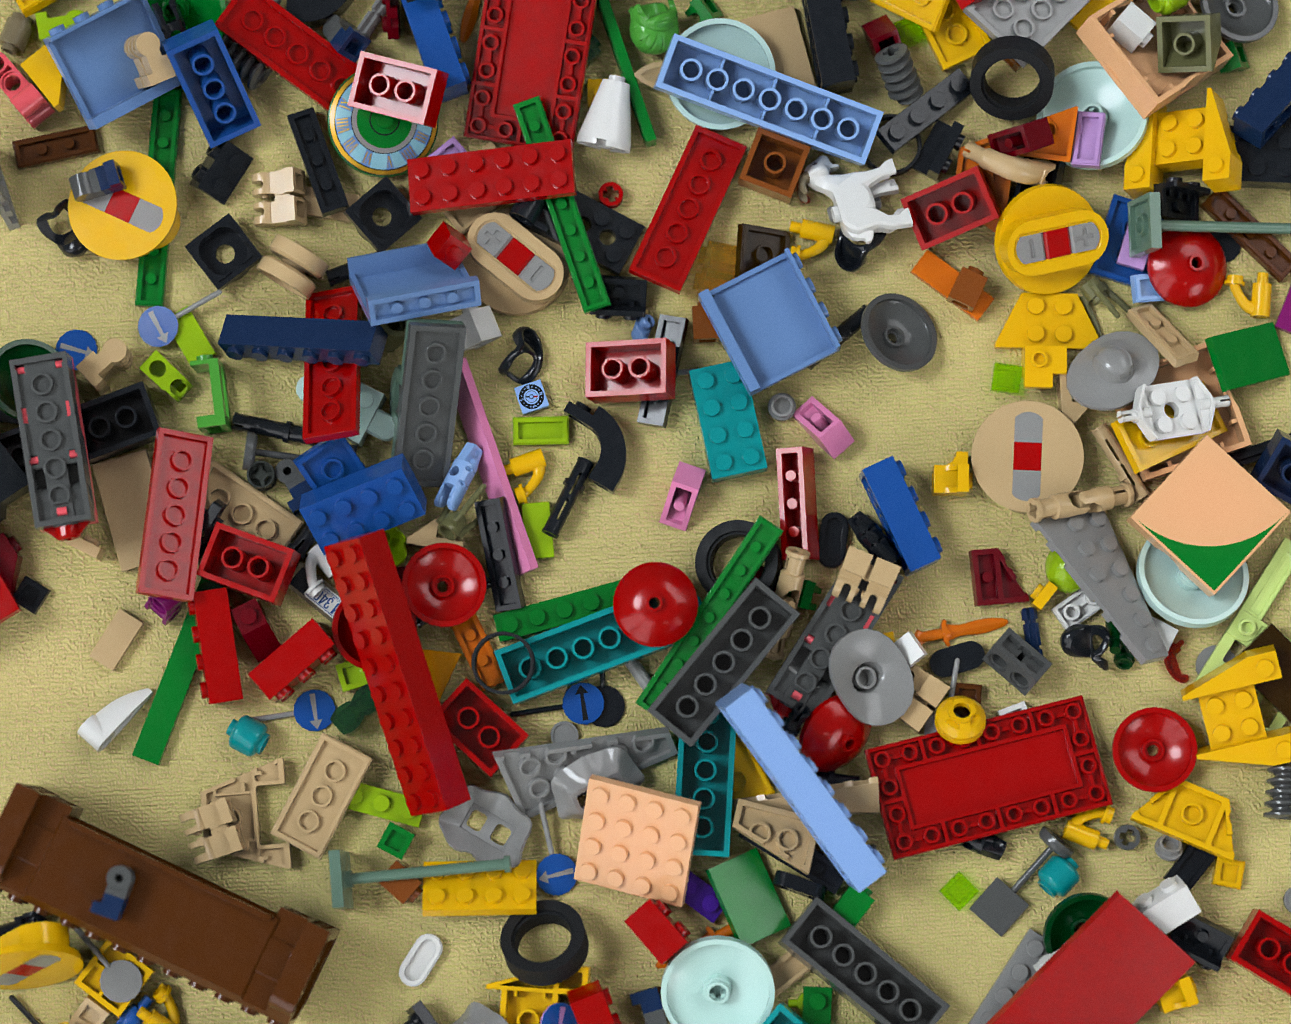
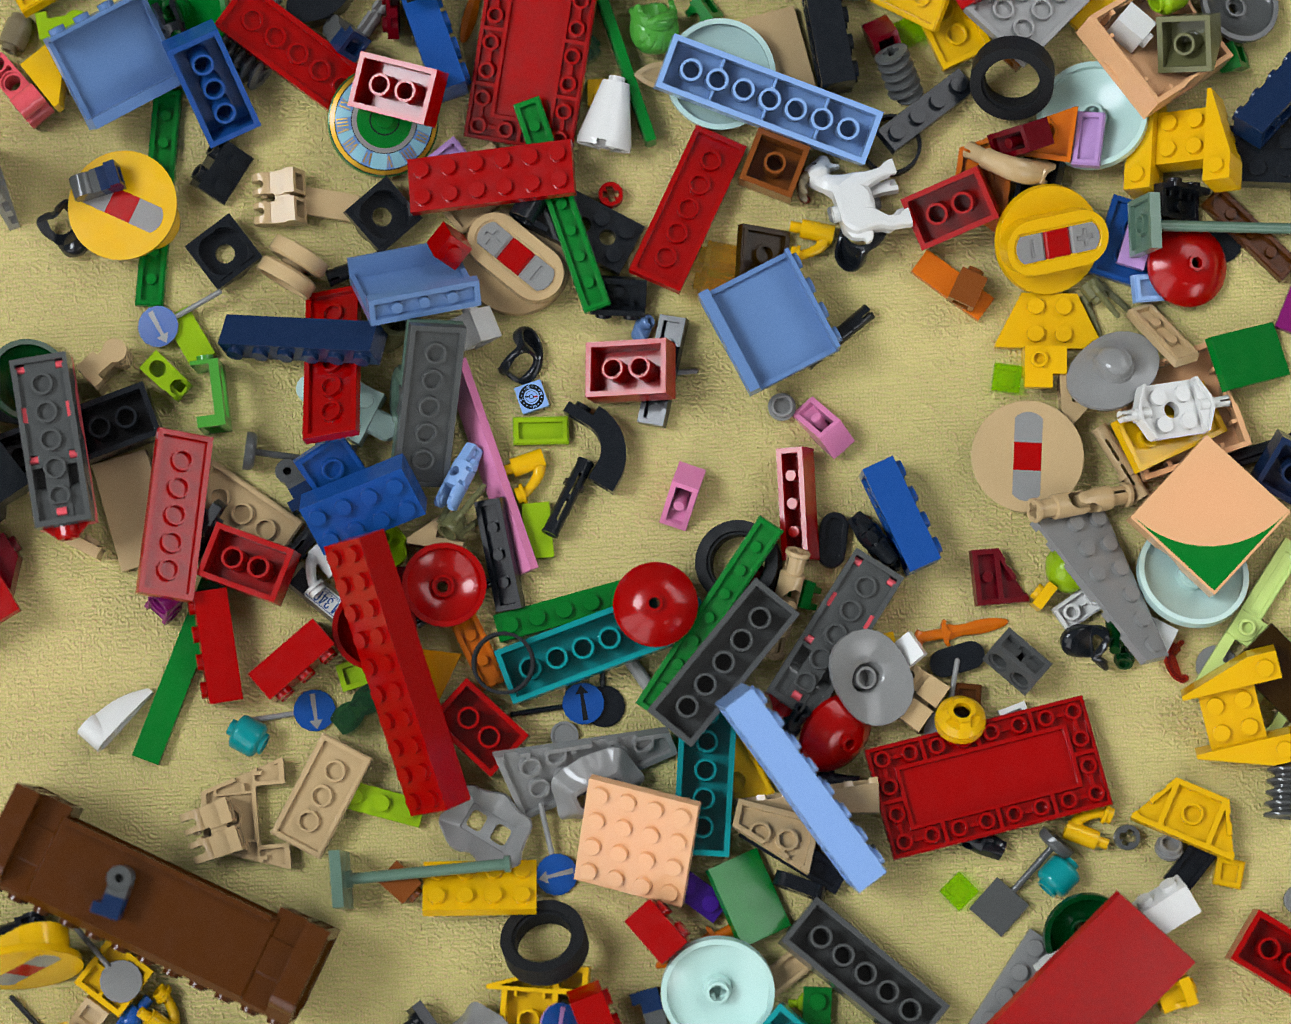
reddish brown tile [12,126,100,170] -> none
black tile [13,576,51,615] -> none
blue piece [56,329,98,371] -> none
tan tile [89,608,144,671] -> none
tan legs [124,32,177,89] -> none
dark red slope [230,598,281,663] -> none
black pin [232,412,315,446] -> none
pearl dark grey wheel [247,461,277,491] -> none
black plate [287,107,349,217] -> none
green tile [377,822,415,860] -> none
white tile [399,934,443,987] -> none
teal brick [689,362,768,483] -> none
dark orange brick [692,302,721,343] -> none
tan legs [831,546,901,615] -> none
green brick [831,886,875,927] -> none
dark grey dish [861,293,937,372] -> none
black bracket [913,120,966,181] -> none
yellow brick [931,451,973,496] -> none
dark blue axle [1021,607,1043,655] -> none
red dish [1112,707,1198,792] -> none
black bracket [1168,915,1235,972] -> none
yellow plant [1224,272,1272,319] -> none

